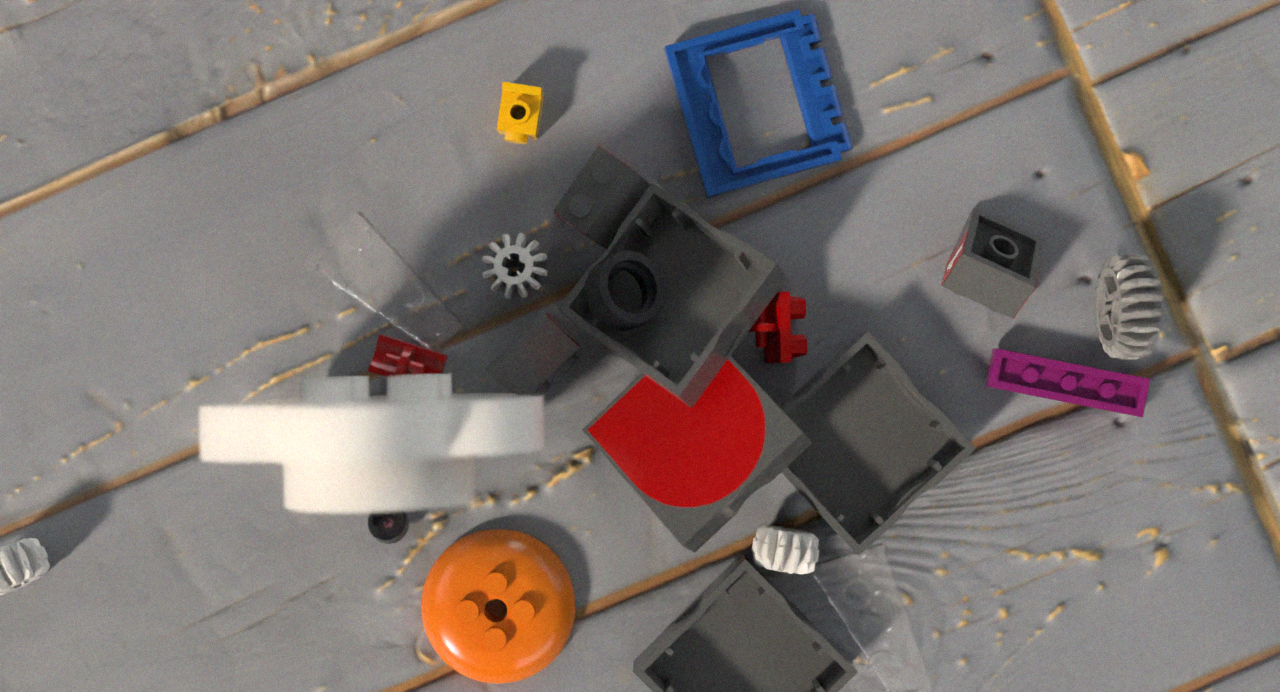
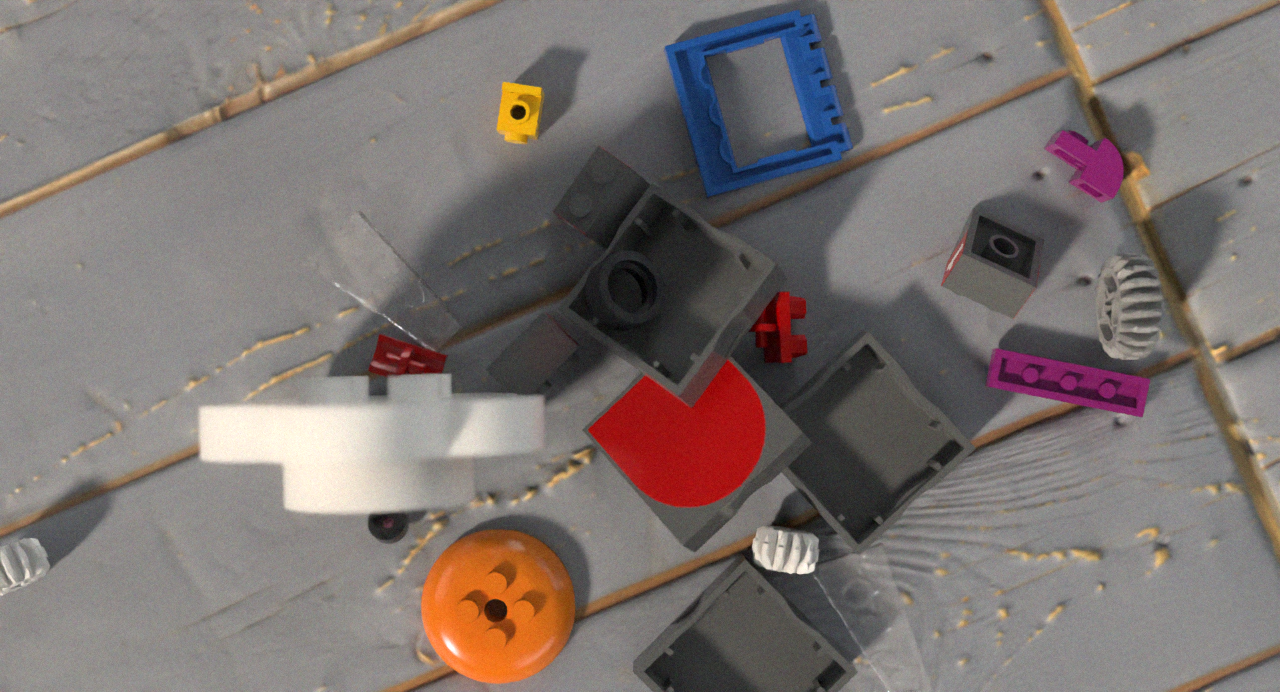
white gear [482,233,548,299] -> none
none -> magenta brick [1044,130,1124,203]

